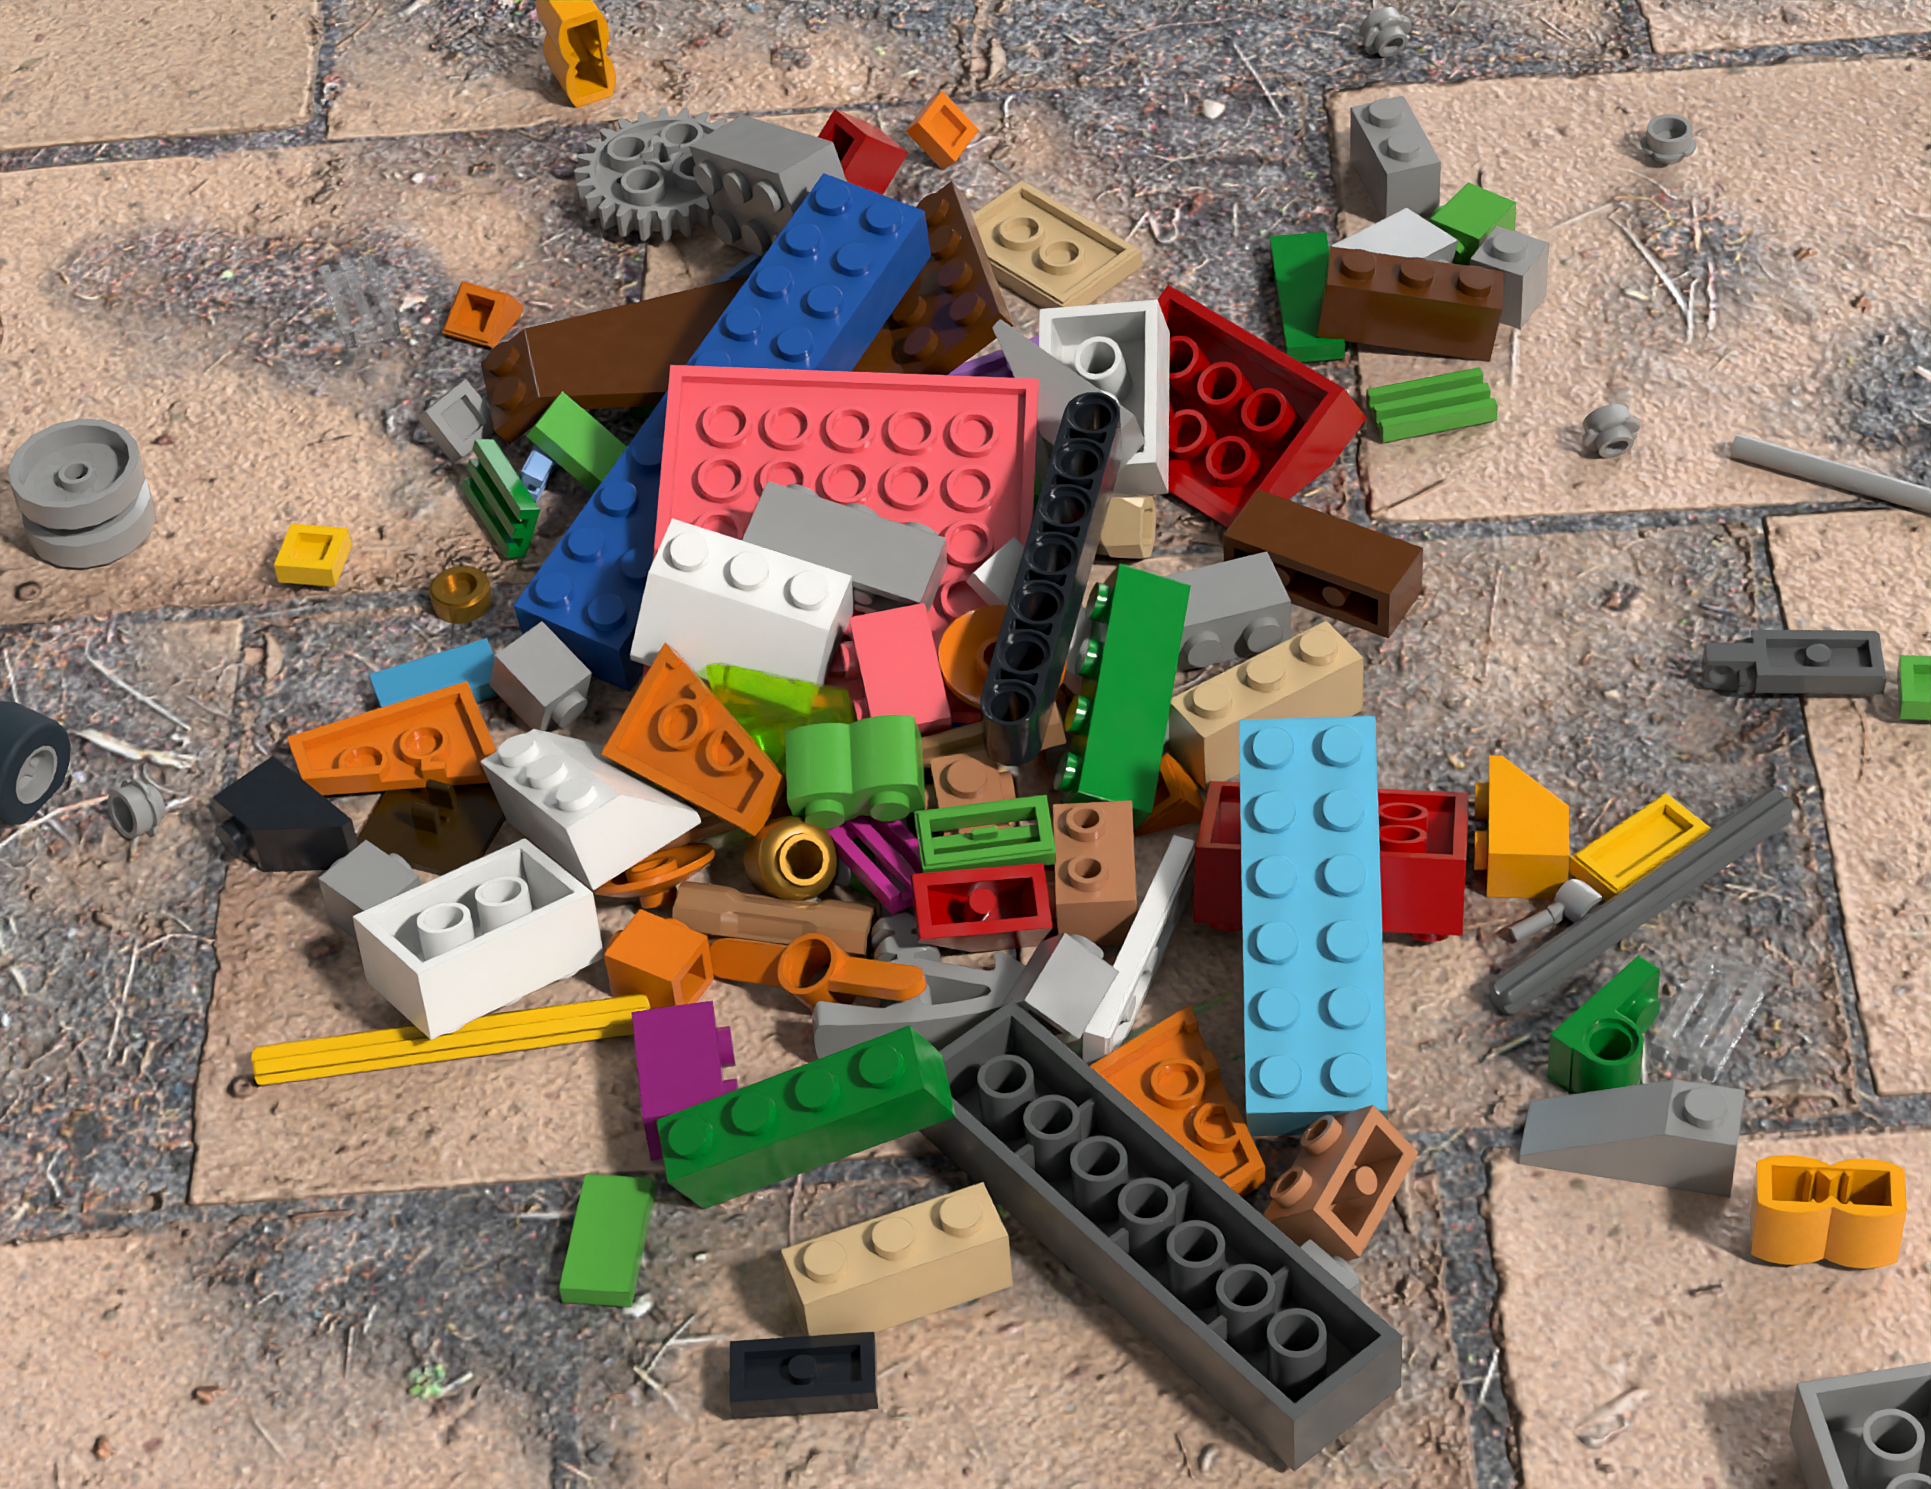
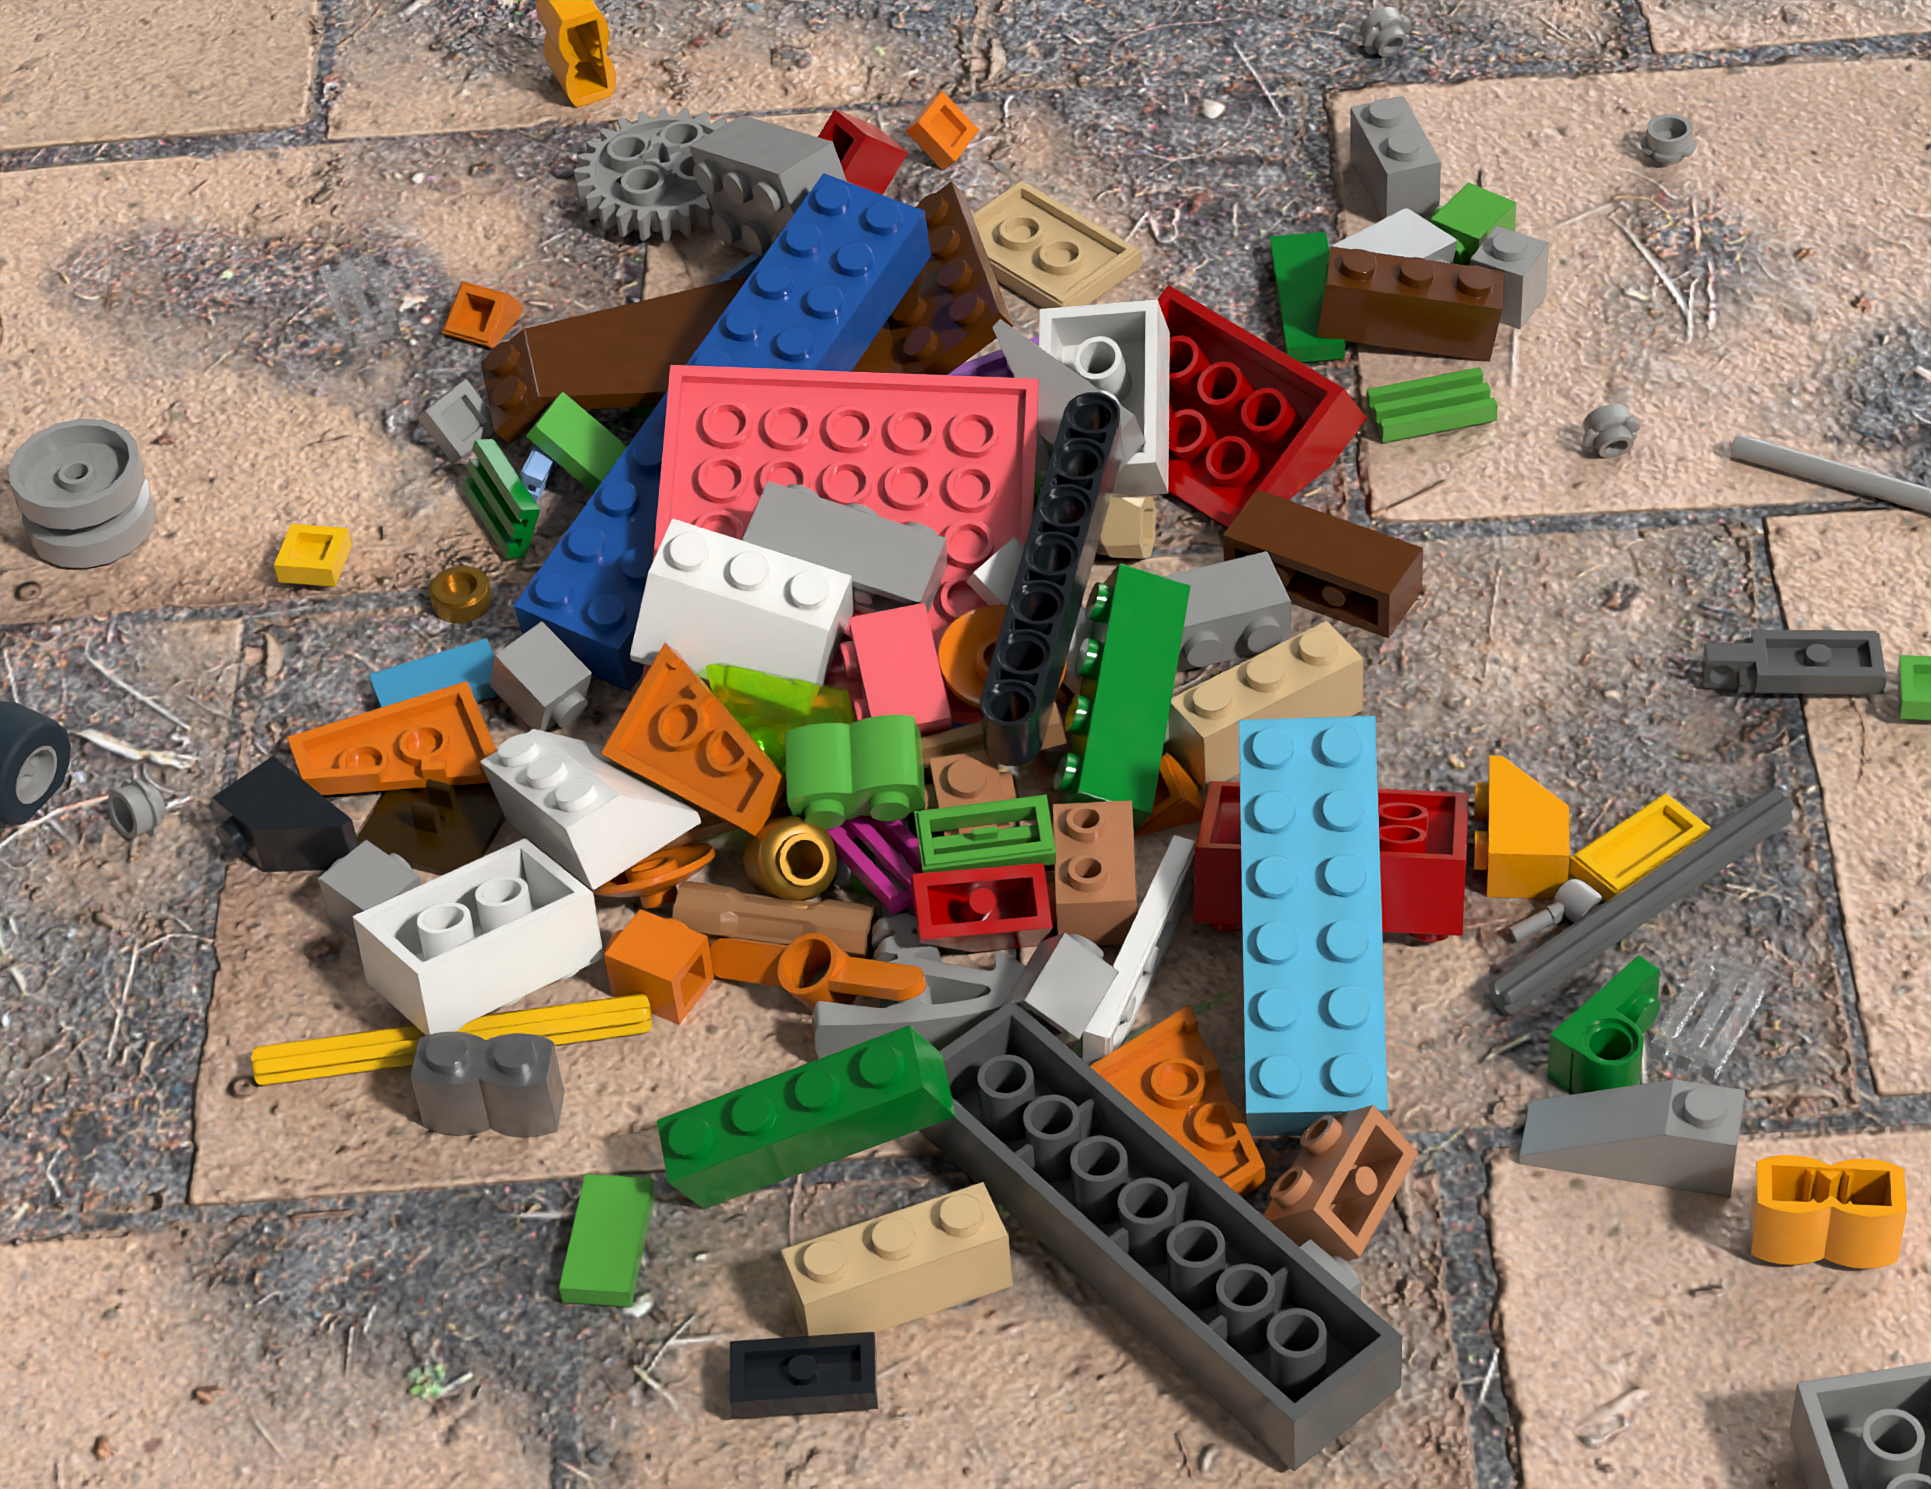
magenta brick [632,1000,738,1161] -> none
none -> flat silver brick [410,1032,565,1138]

